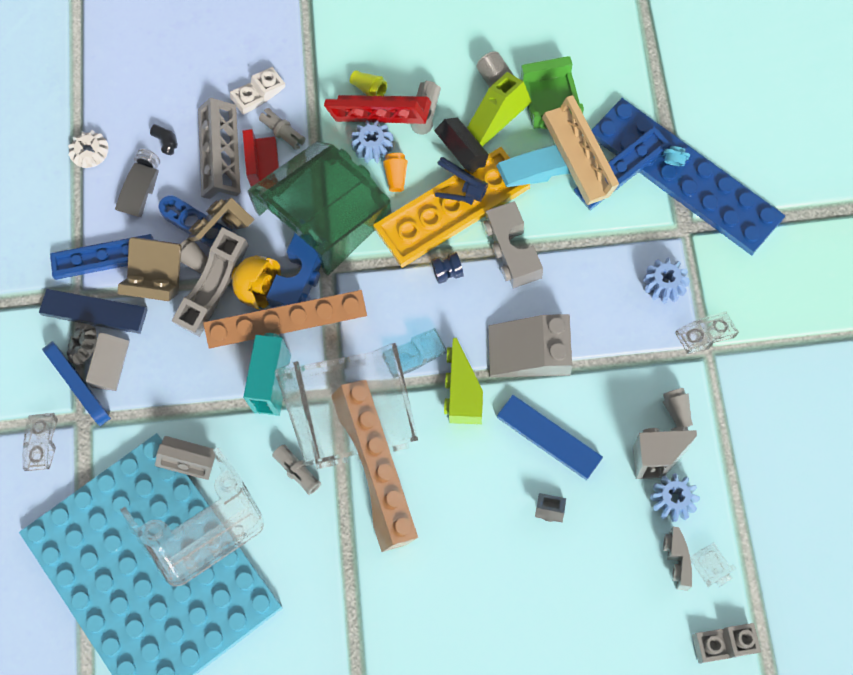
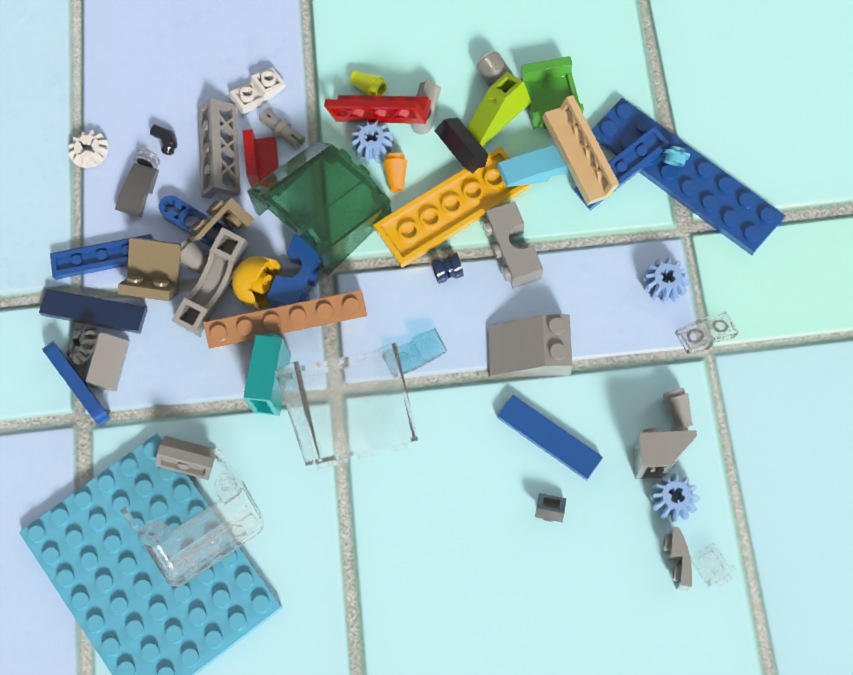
clear slope [22,413,58,471] -> none
light grey pin [272,444,322,495] -> none
medium nougat arch [331,380,419,552] -> none
dark blue plant [434,157,488,205] -> none
lime slope [444,338,483,425] -> none
light grey slope [692,623,761,664] -> none

